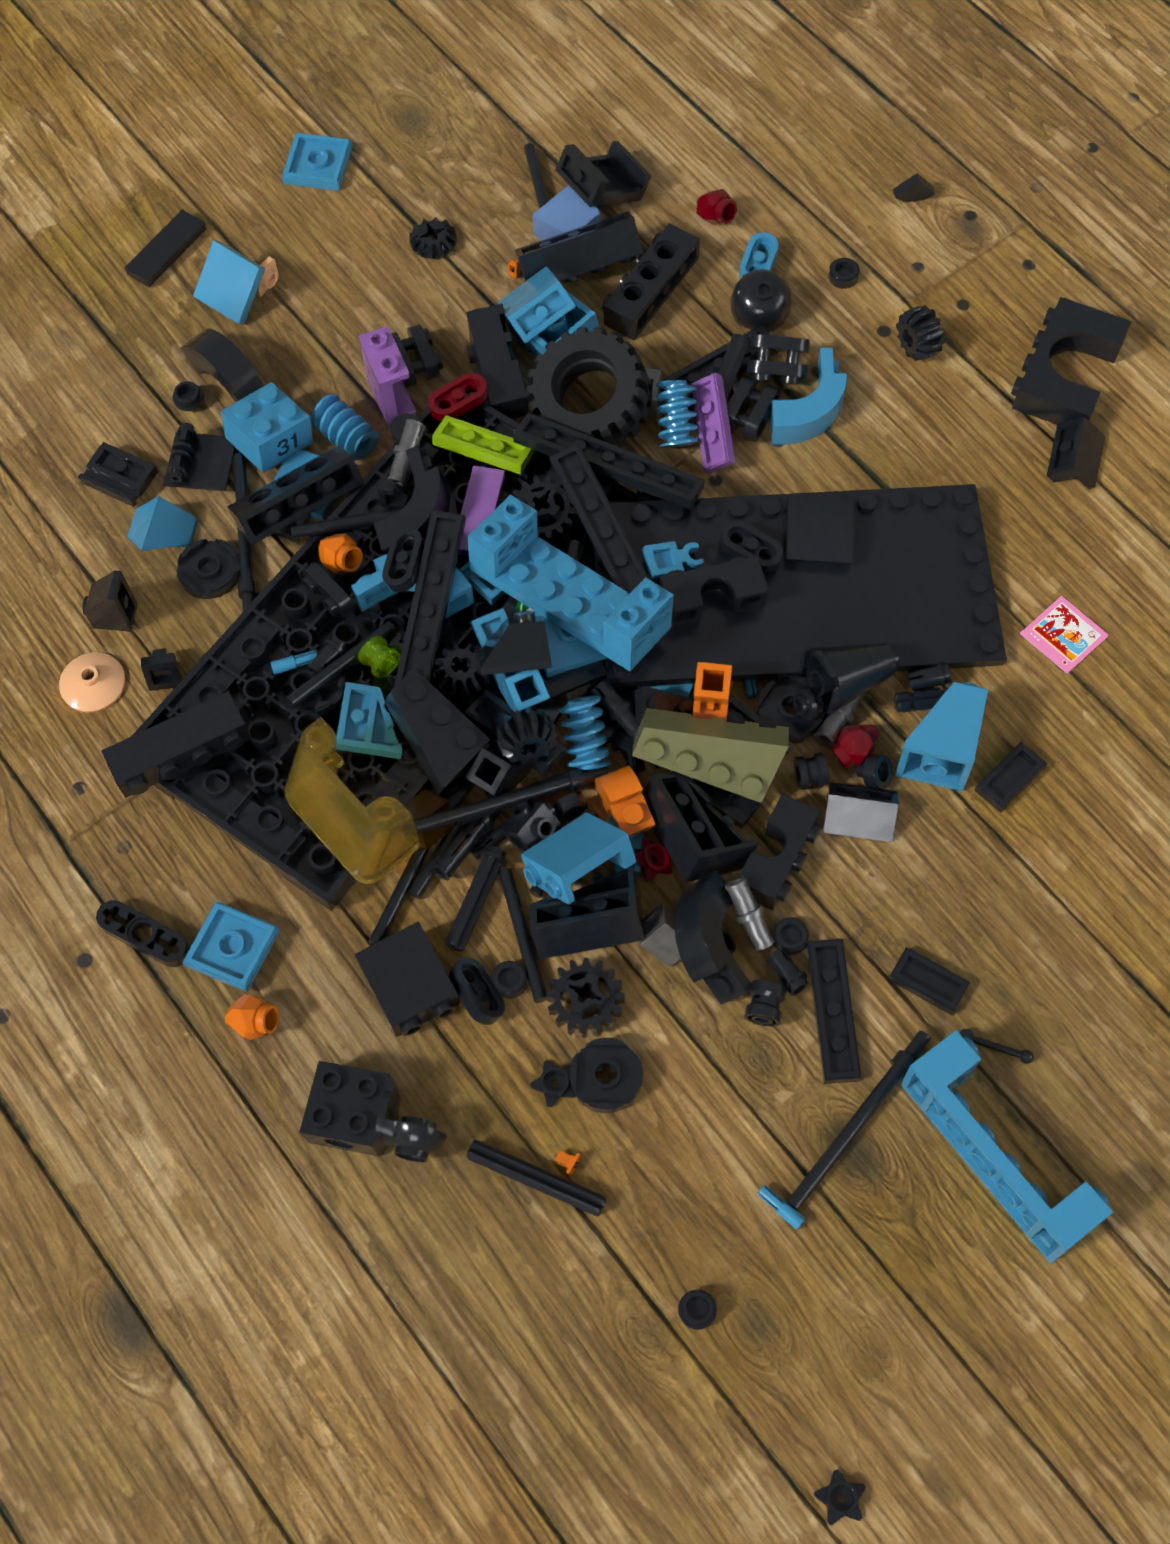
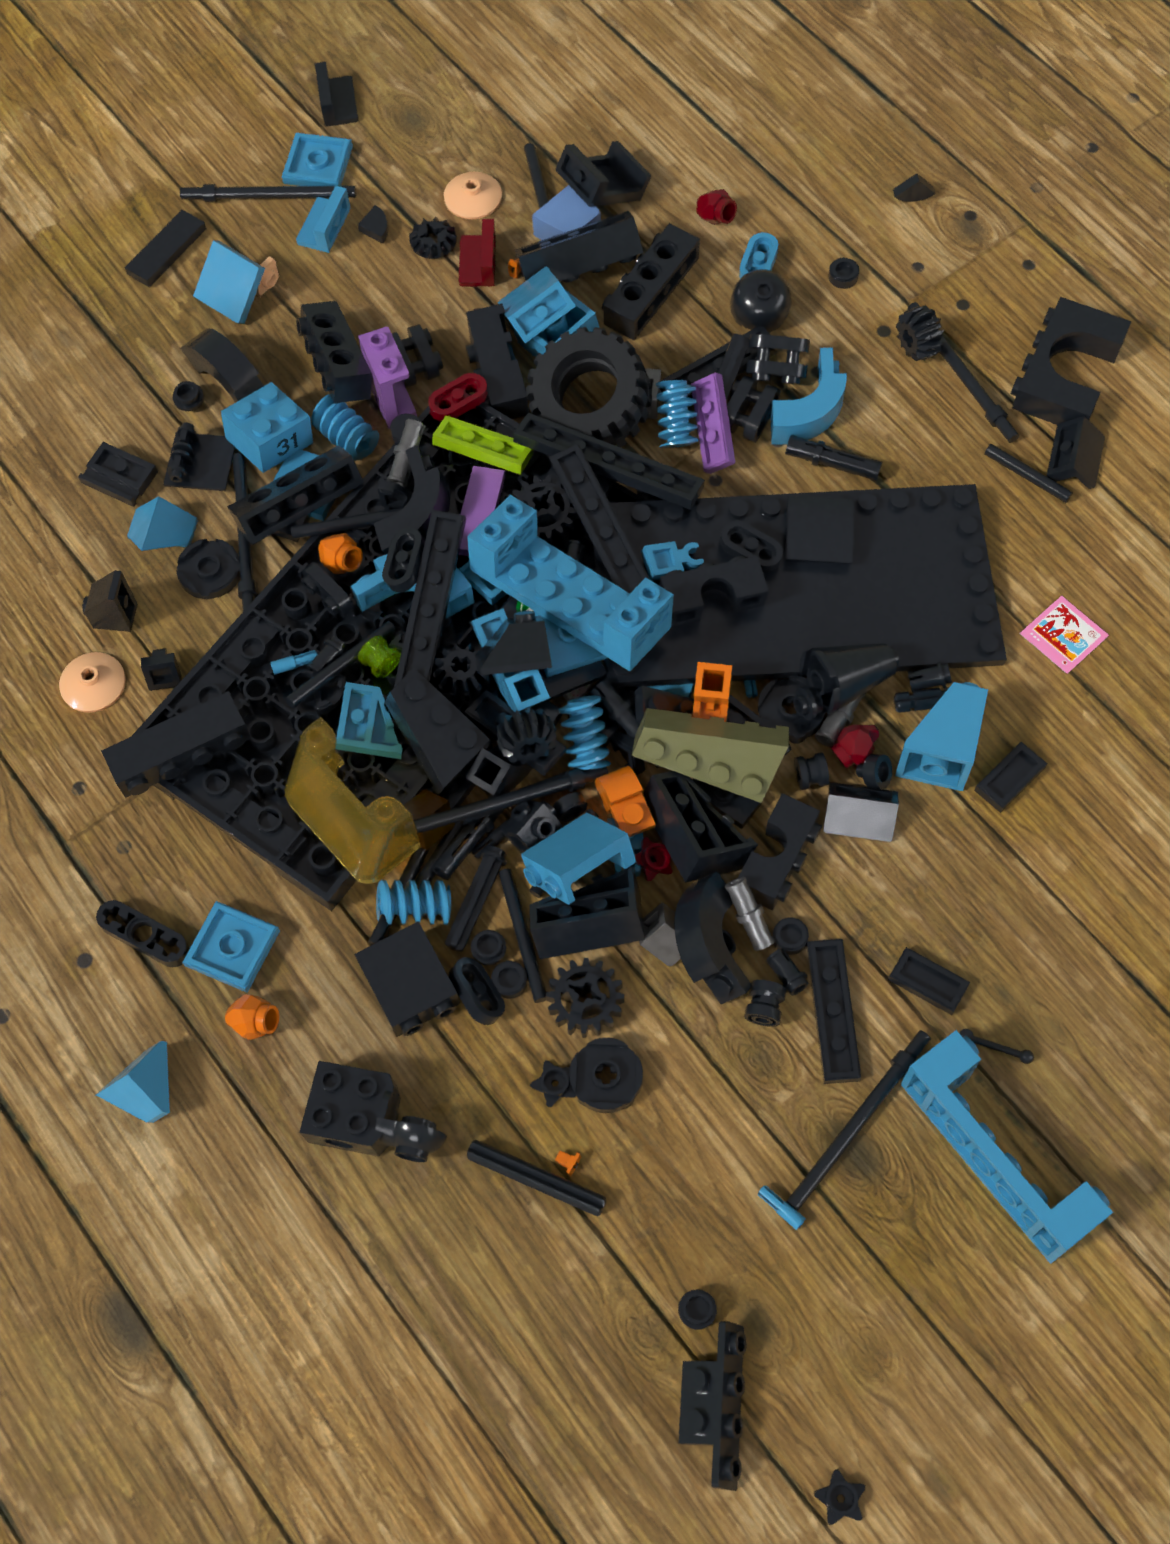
none -> dark azure slope [96,1041,170,1123]
none -> black bar [180,184,356,202]
none -> dark azure panel [296,186,351,253]
none -> black brick [296,301,372,404]
none -> black panel [315,62,359,127]
none -> black tile [358,205,388,244]
none -> dark azure piece [376,880,451,925]
none -> light nougat dish [444,172,502,220]
none -> dark red panel [458,219,496,287]
none -> black plate [471,930,506,965]
none -> black bracket [678,1321,747,1491]
none -> black pin [785,435,883,481]
none -> black bar [907,302,1019,443]
none -> black bar [985,444,1073,503]

